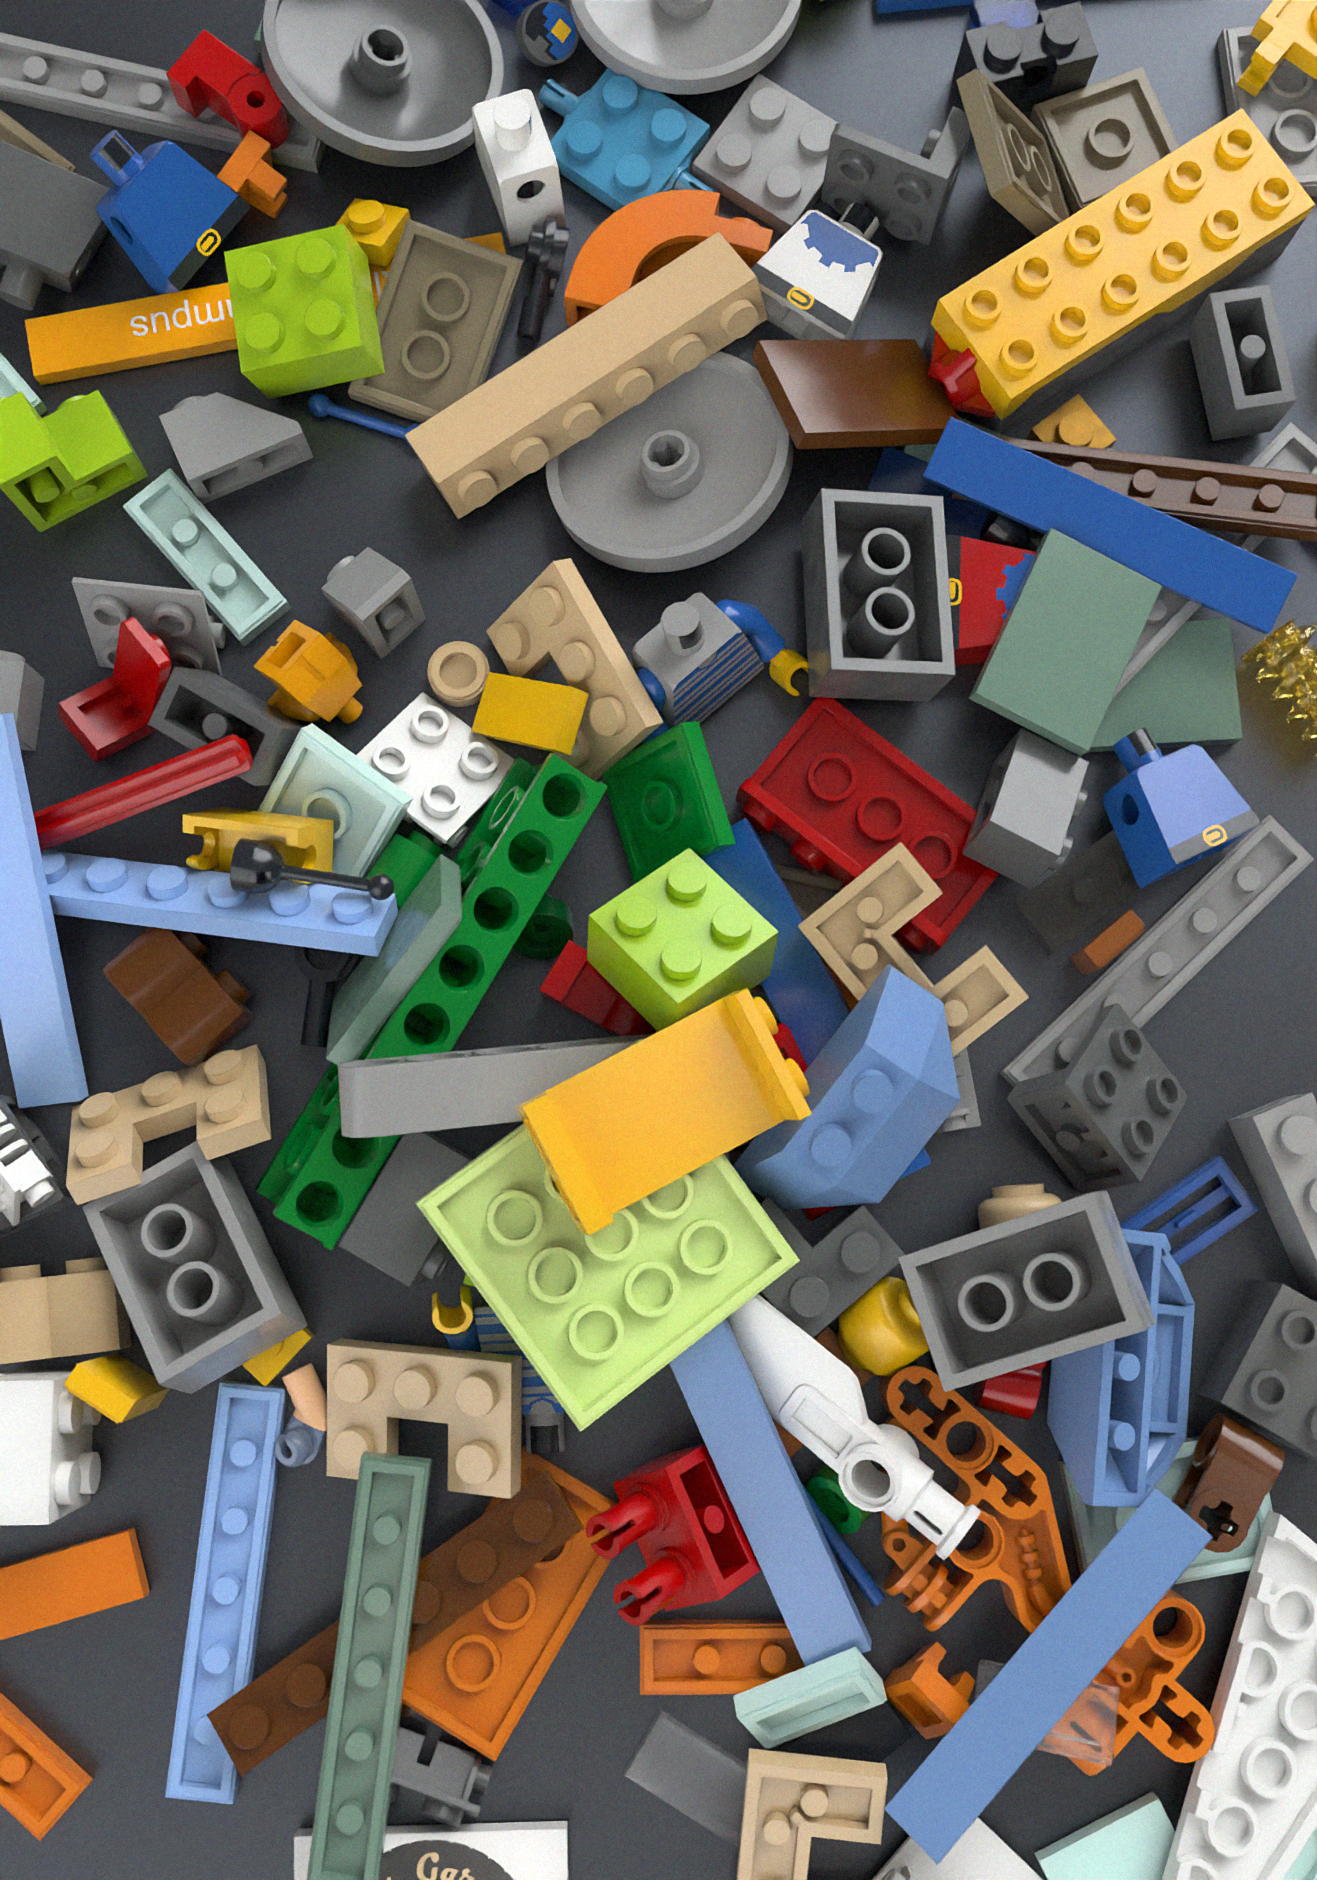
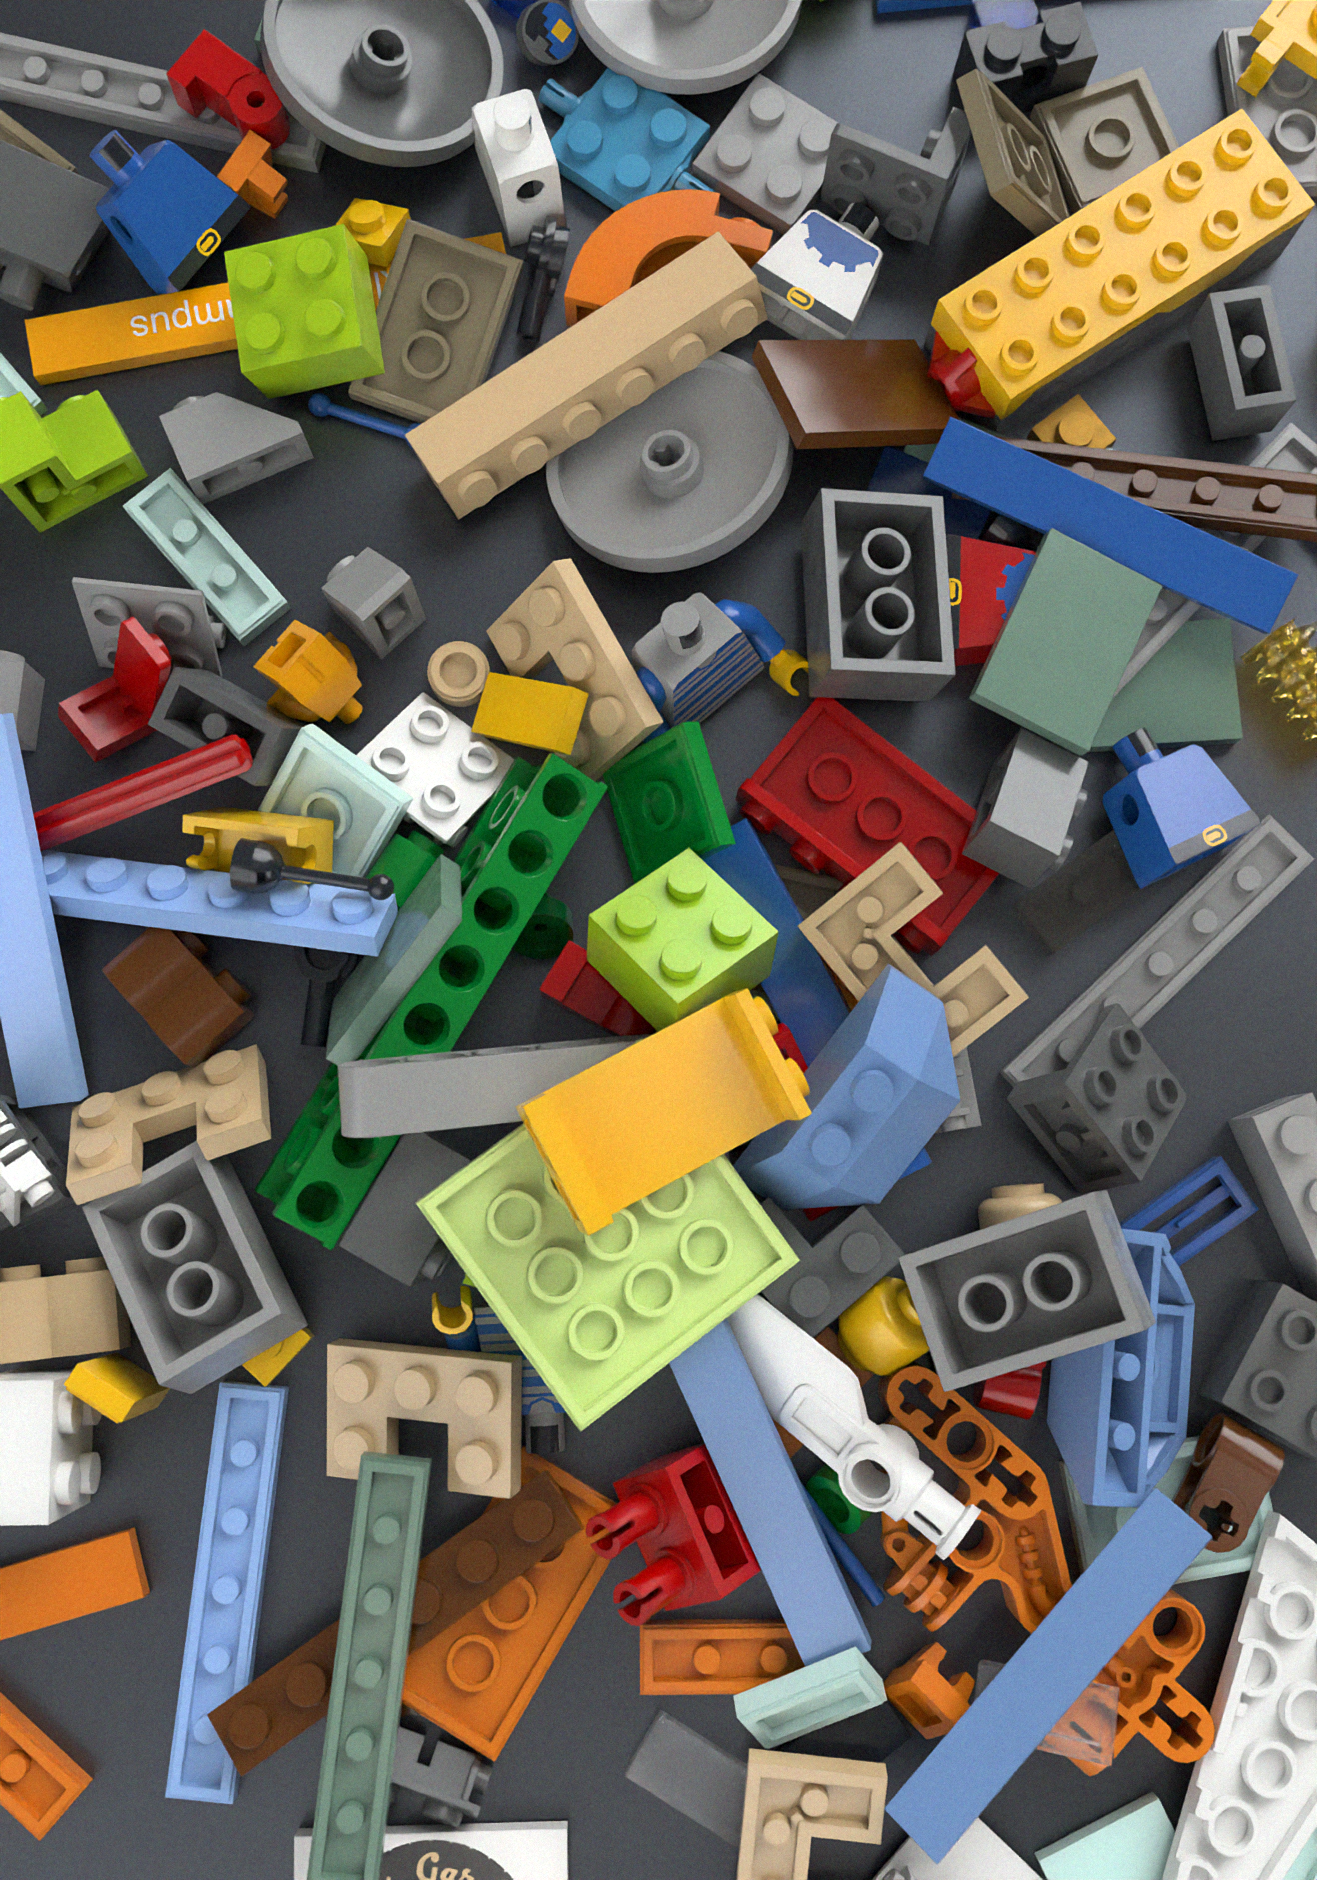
arm [274,1362,327,1467] -> none
dark orange tile [1068,909,1146,975] -> none

